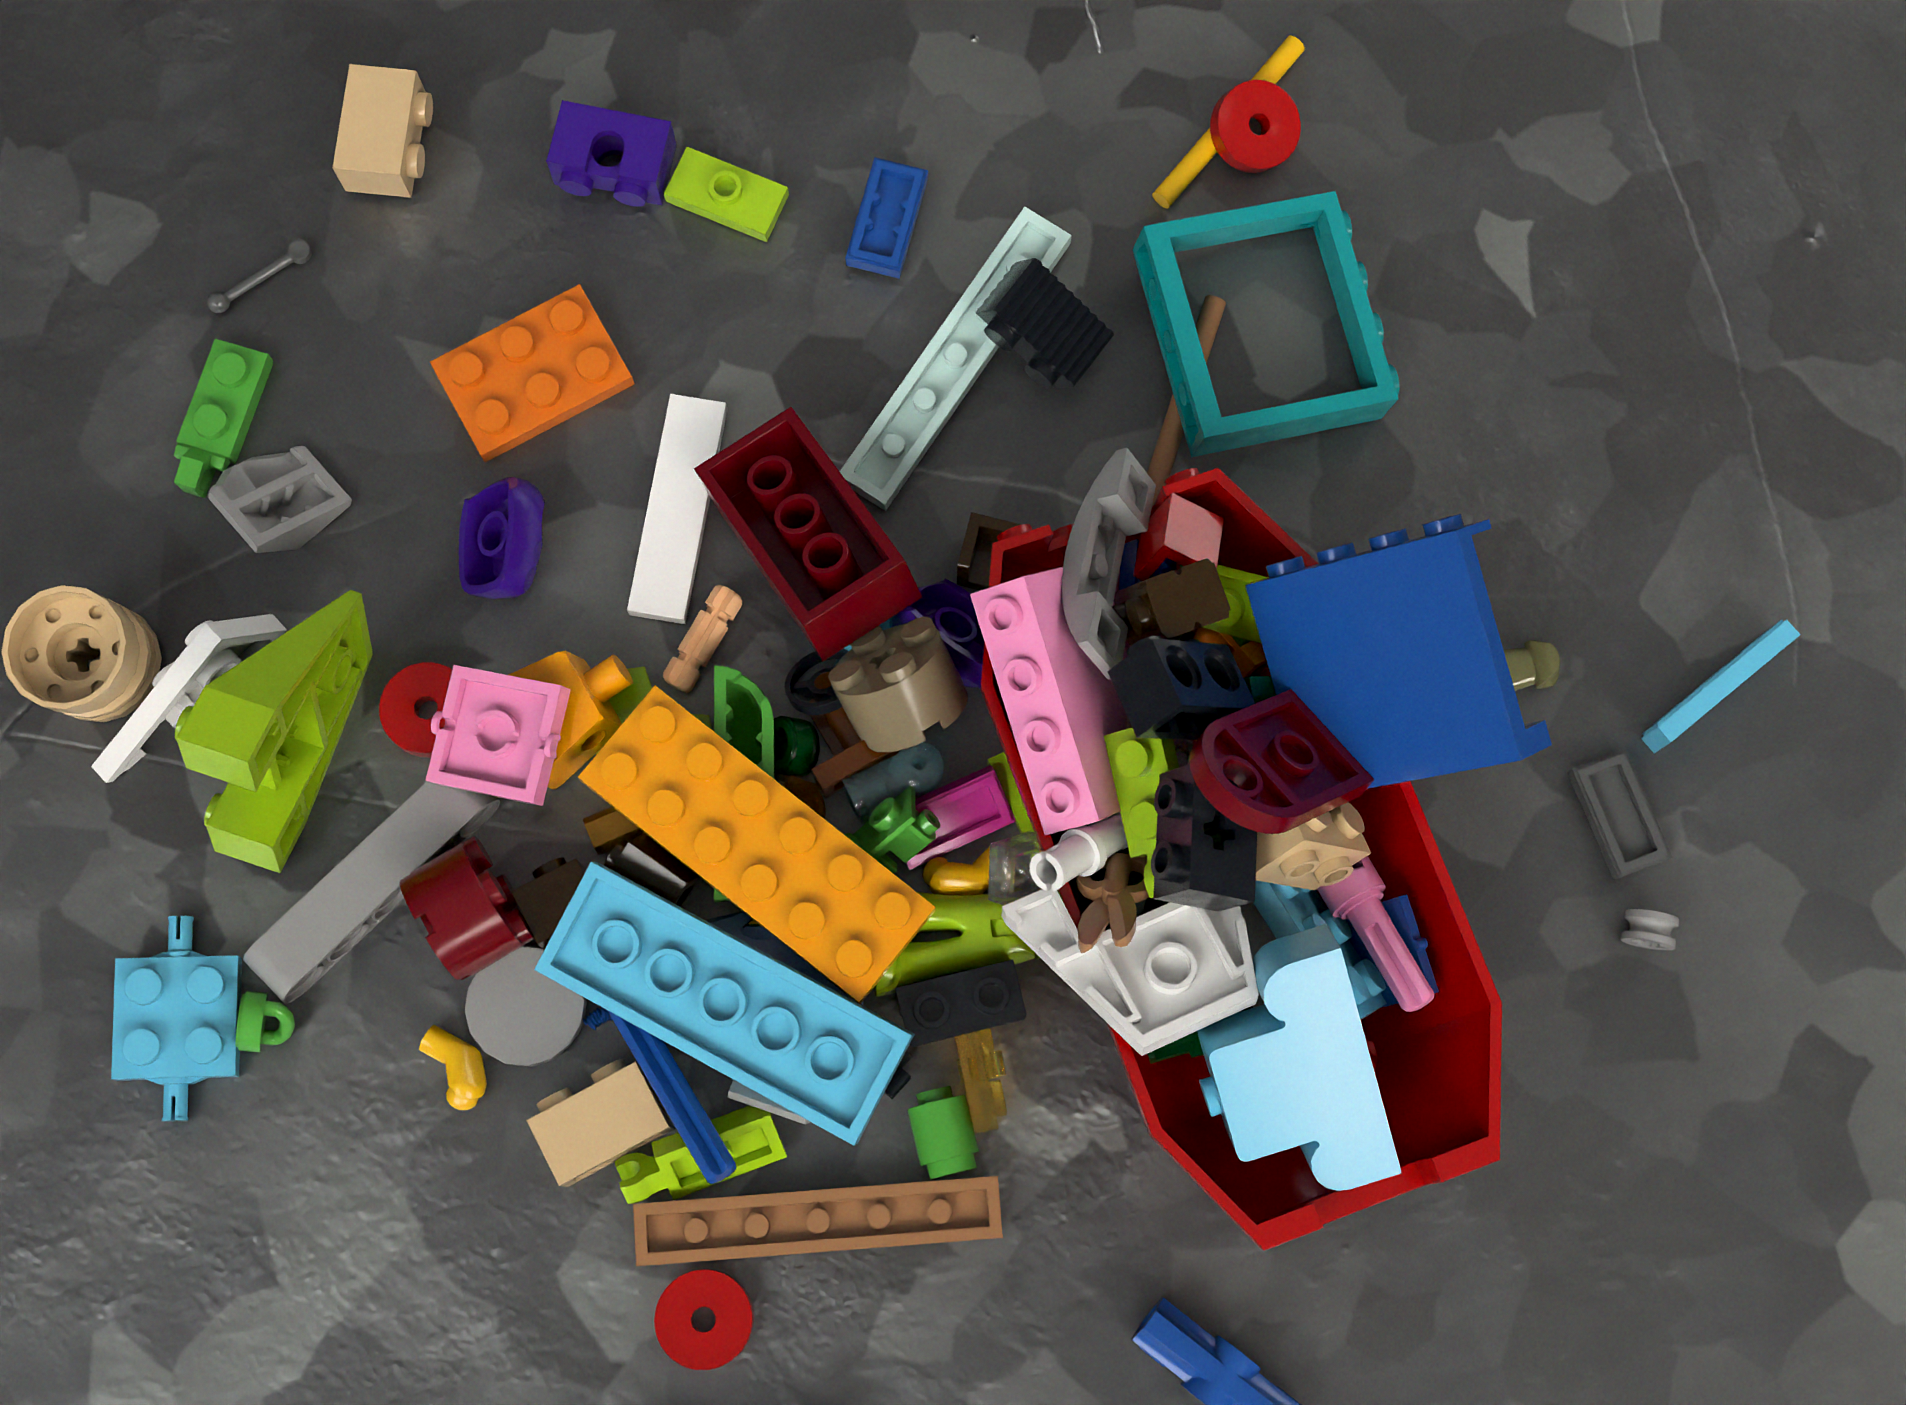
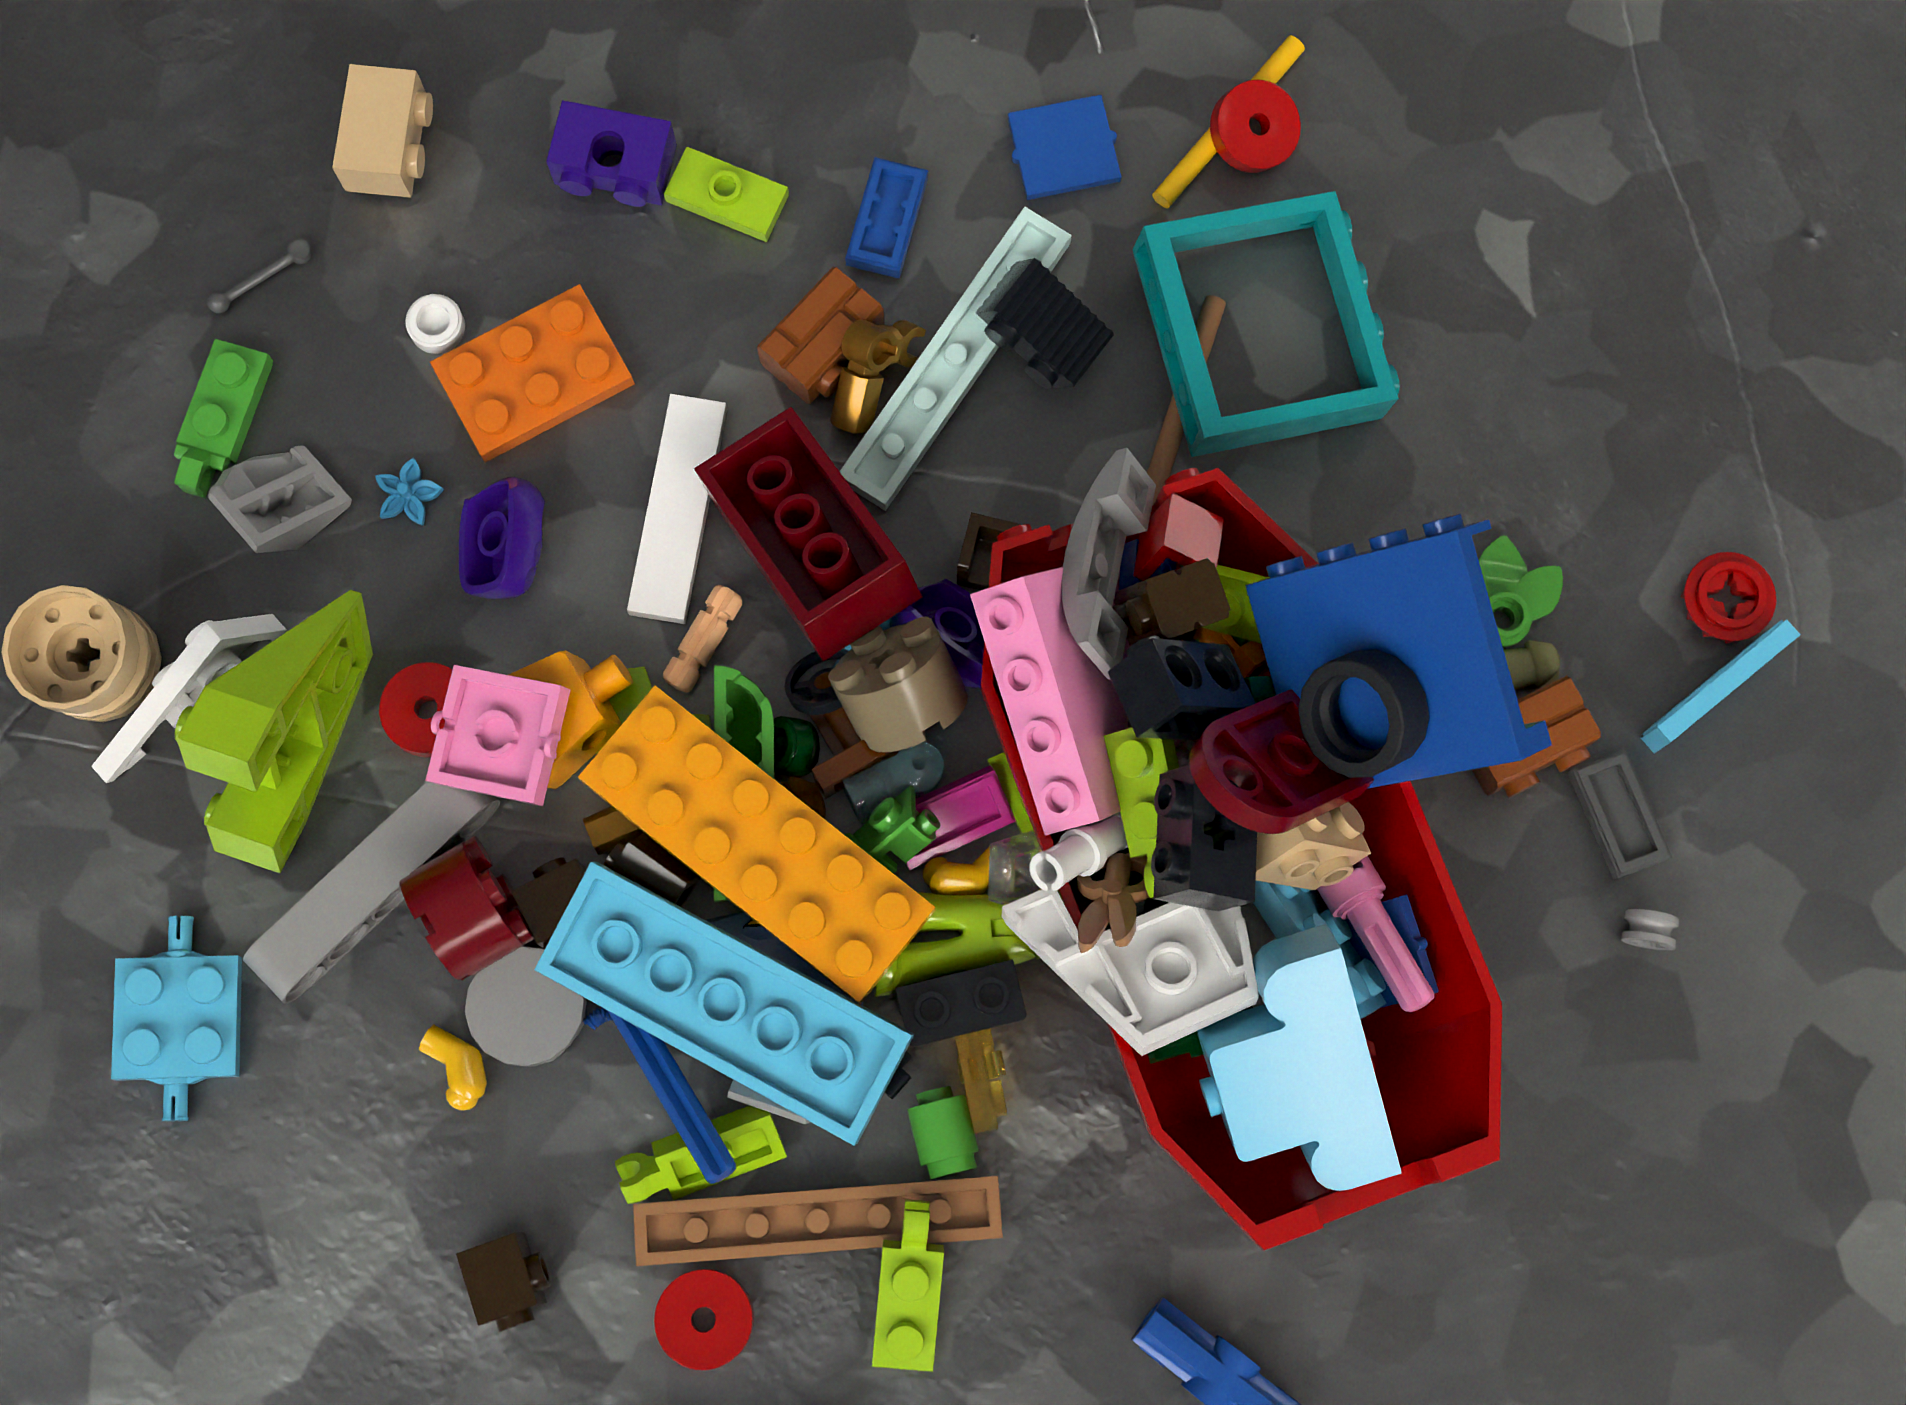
bright green tile [235,991,295,1053] -> none
tan brick [526,1059,675,1187] -> none
none -> dark azure plant [375,457,444,526]
none -> white tile [406,294,465,354]
none -> dark brown brick [456,1232,551,1332]
none -> dark orange brick [757,267,885,404]
none -> pearl gold bar [830,319,926,433]
none -> lime plate [872,1199,944,1372]
none -> blue piece [1007,95,1122,200]
none -> black tyre [1298,649,1429,778]
none -> dark orange brick [1472,676,1601,798]
none -> bright green plate [1479,535,1563,647]
none -> red gear [1680,552,1776,644]

